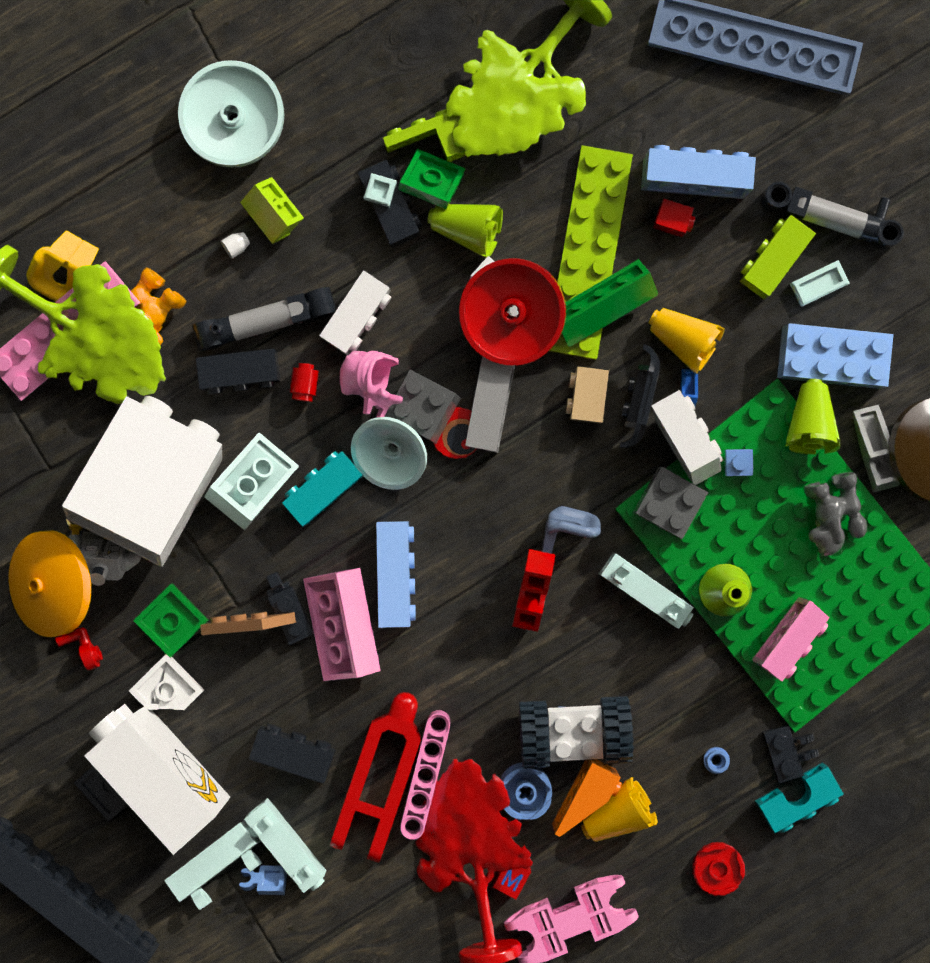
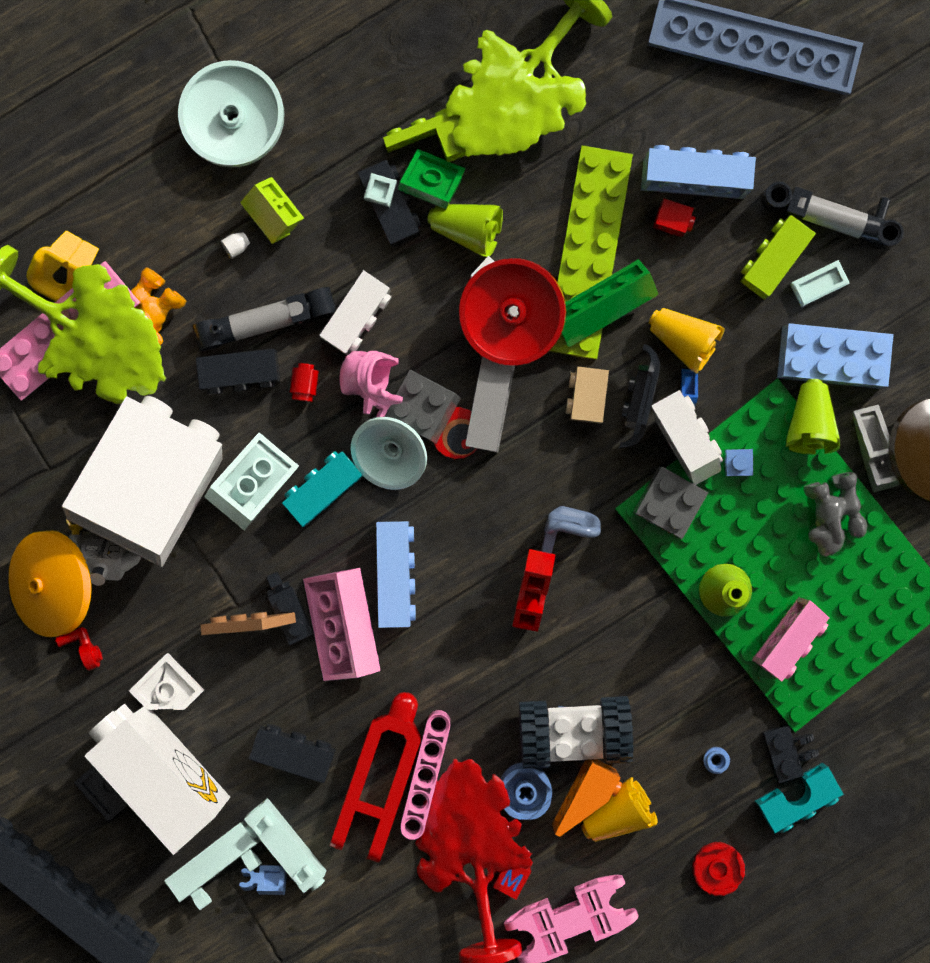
green plate [133,583,209,658] -> none
light aqua brick [599,553,694,629] -> none

